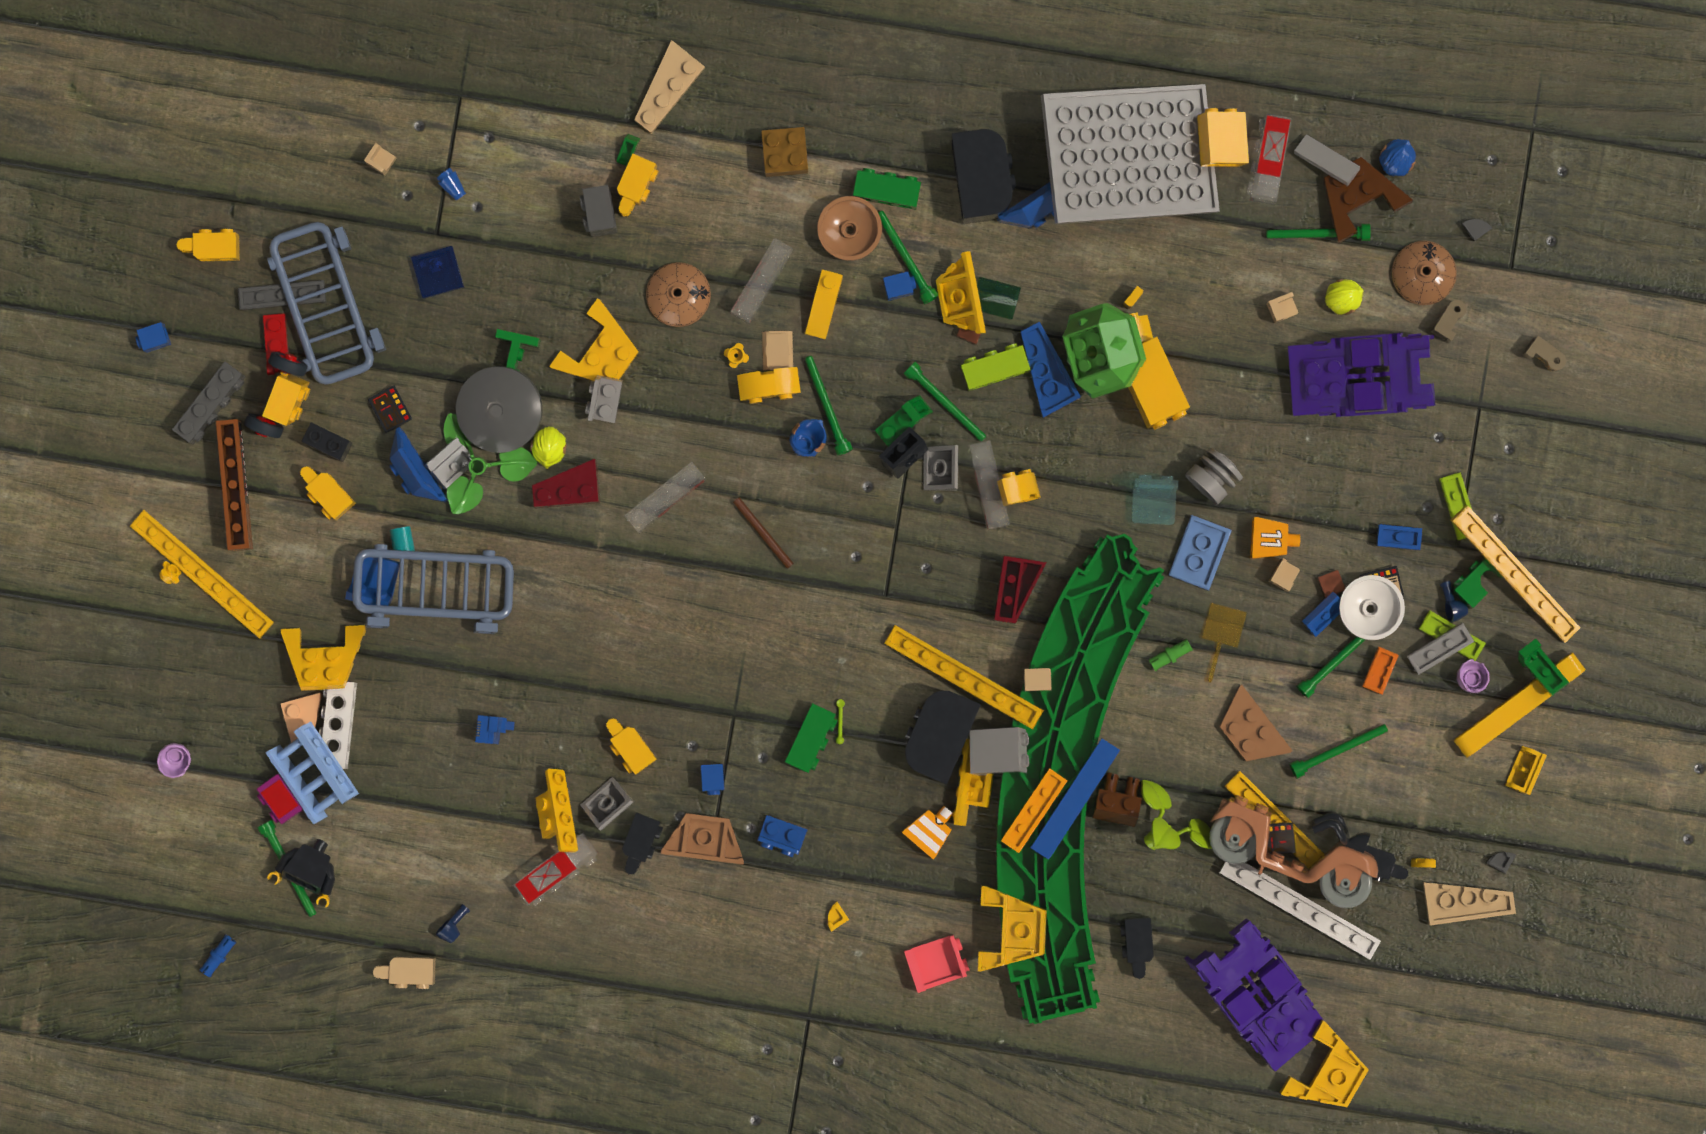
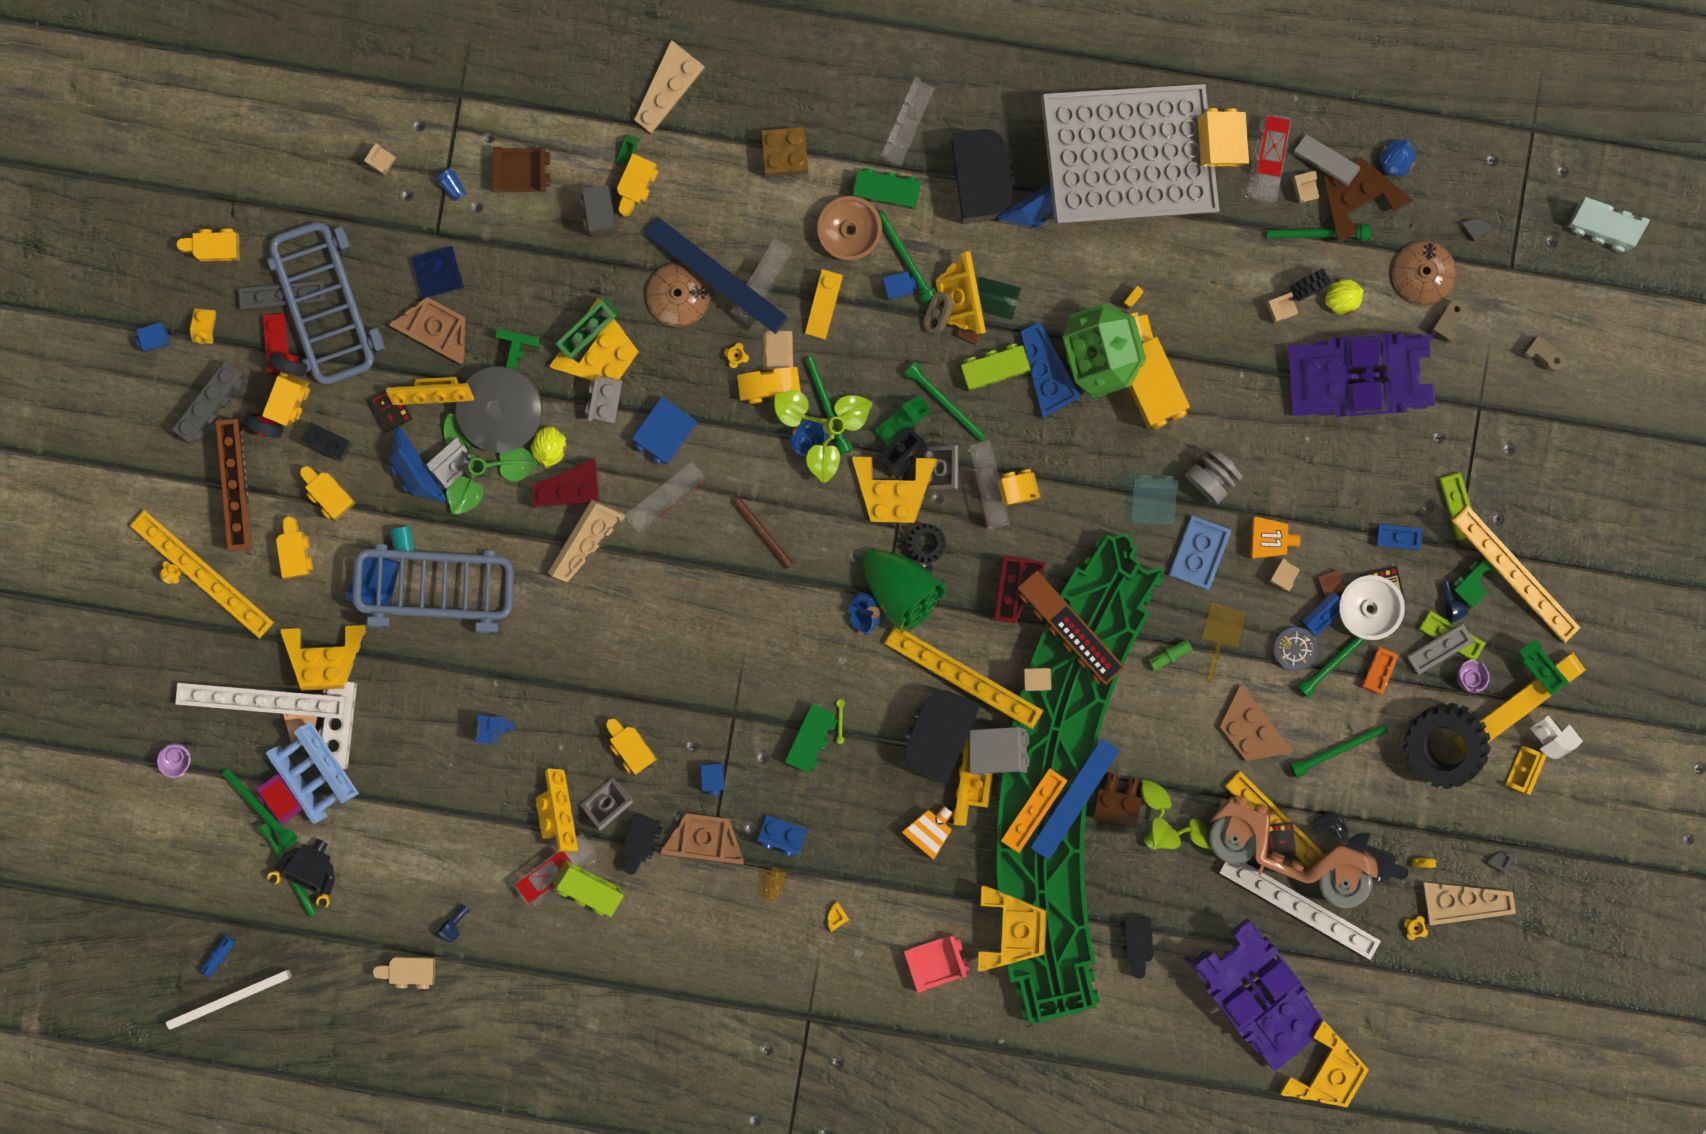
none -> white tile [166,970,292,1030]
none -> white plate [176,683,347,719]
none -> yellow bracket [190,309,216,344]
none -> green piece [222,769,298,849]
none -> yellow hinge [276,516,313,579]
none -> yellow bracket [386,377,474,405]
none -> medium nougat wing [389,297,466,365]
none -> reddish brown panel [493,147,550,192]
none -> tan wing [548,500,626,582]
none -> lime brick [553,860,625,917]
none -> green brick [556,298,621,359]
none -> blue brick [632,397,698,465]
none -> dark blue tile [645,217,789,335]
none -> clear yellow cone [765,867,788,901]
none -> lime plant [774,390,873,483]
none -> blue hair [847,592,881,635]
none -> yellow wing [852,457,937,523]
none -> green cylinder [862,549,947,633]
none -> clear fence [881,76,935,167]
none -> black tyre [907,524,946,563]
none -> dark tan plate [924,292,954,333]
none -> brick [1018,571,1125,685]
none -> clear piece [1273,627,1318,671]
none -> black tyre [1289,268,1332,302]
none -> tan panel [1292,171,1319,204]
none -> black tyre [1403,703,1491,789]
none -> yellow plate [1404,916,1428,940]
none -> white brick [1530,715,1583,759]
none -> light aqua wedge [1568,197,1650,253]

